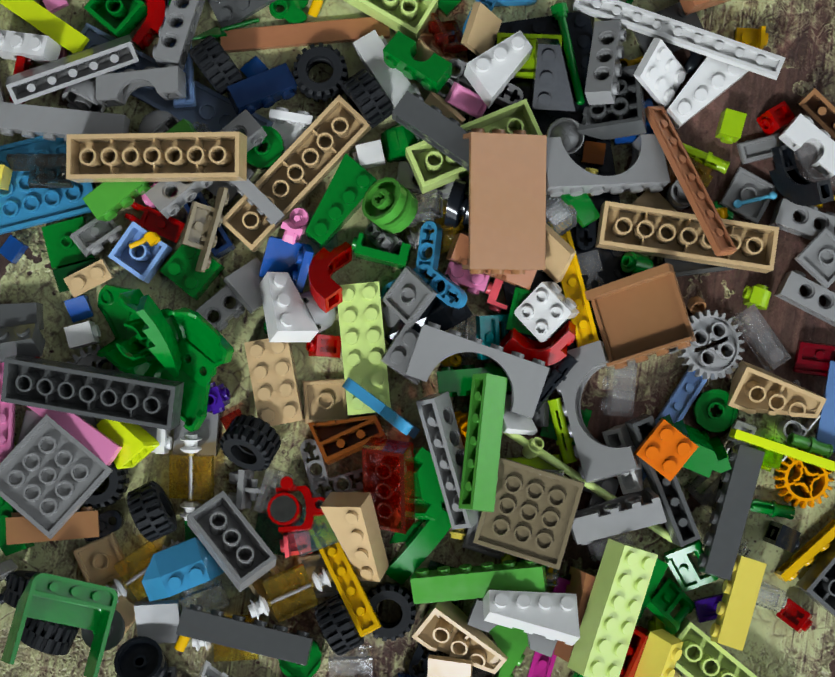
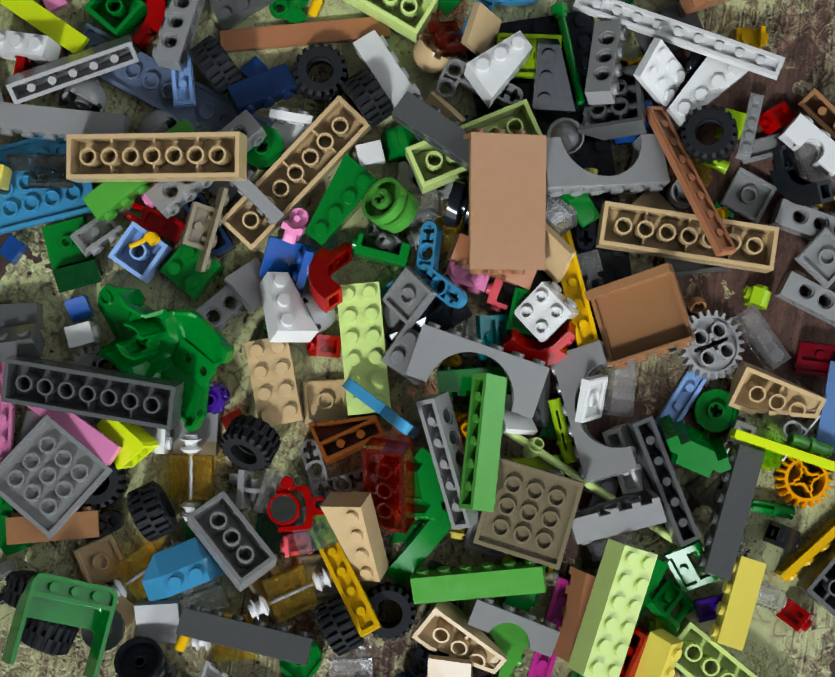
tan plate [64,258,114,298] -> none
light grey arch [96,64,186,107] -> none
green slope [136,294,182,379] -> none
green piece [192,18,260,40] -> none
green arch [383,31,452,94] -> none
bright pink tile [444,81,487,118] -> none
white wedge [483,590,580,646] -> none
black pin [535,353,578,412] -> none
reddish brown tile [581,141,606,166] -> none
green brick [621,251,653,274] -> none
orange plate [634,418,699,482] -> none
medium azure hinge [733,191,777,208] -> none
none -> white tile [575,374,608,423]
none -> black tyre [681,105,738,164]
none -> light grey piece [735,93,764,161]

